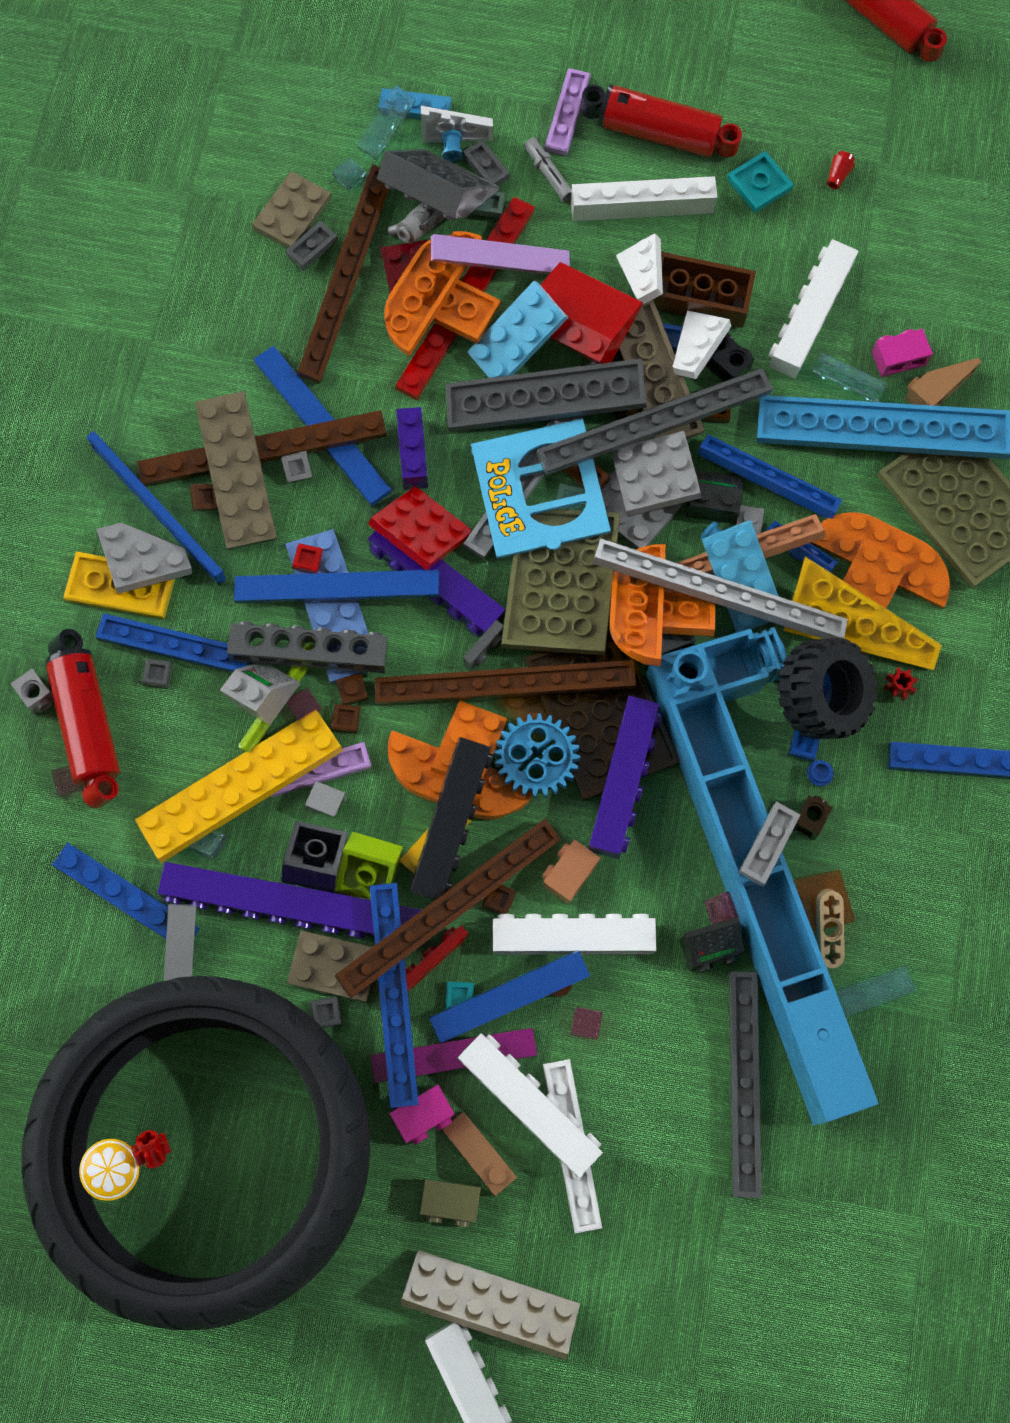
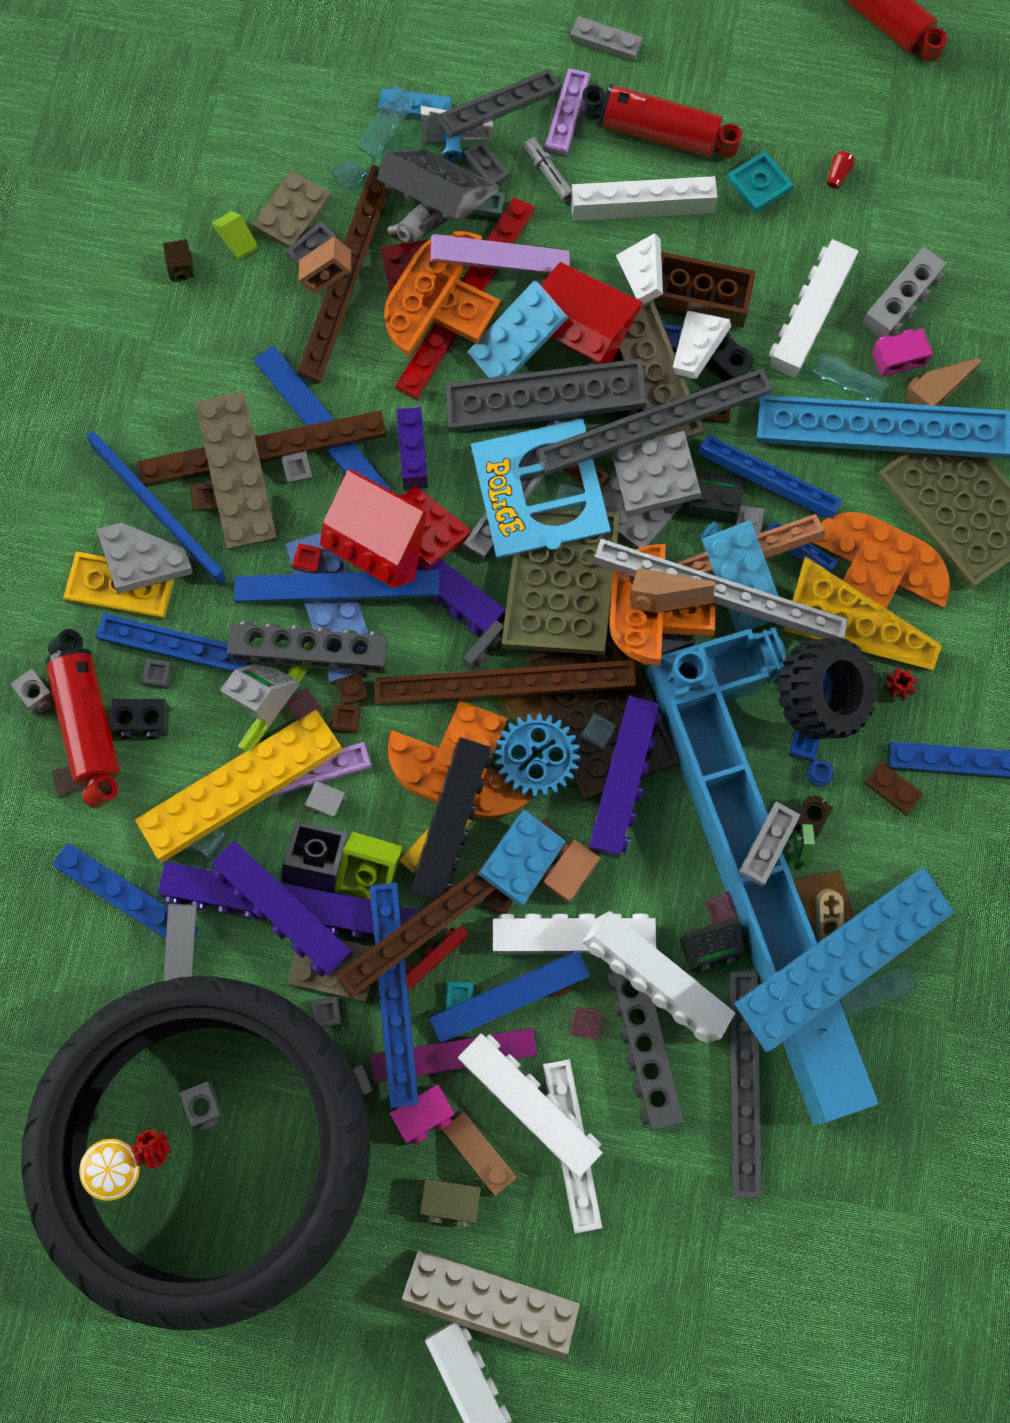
none -> black brick [110,699,169,740]
none -> dark brown brick [163,239,195,281]
none -> dark grey brick [180,1081,224,1131]
none -> dark purple brick [211,840,354,979]
none -> lime slope [212,211,258,260]
none -> nougat brick [298,236,351,294]
none -> slope [320,469,427,588]
none -> dark grey tile [353,1065,373,1097]
none -> dark grey tile [437,69,562,138]
none -> dark azure plate [478,809,566,906]
none -> light grey plate [570,16,643,62]
none -> clear light blue tile [581,713,617,750]
none -> white brick [582,911,735,1043]
none -> dark grey brick [606,968,684,1131]
none -> medium nougat slope [630,568,715,613]
none -> dark azure plate [734,868,954,1052]
none -> bright green plate [789,824,815,869]
none -> light grey brick [862,247,947,338]
none -> reddish brown plate [863,762,923,816]

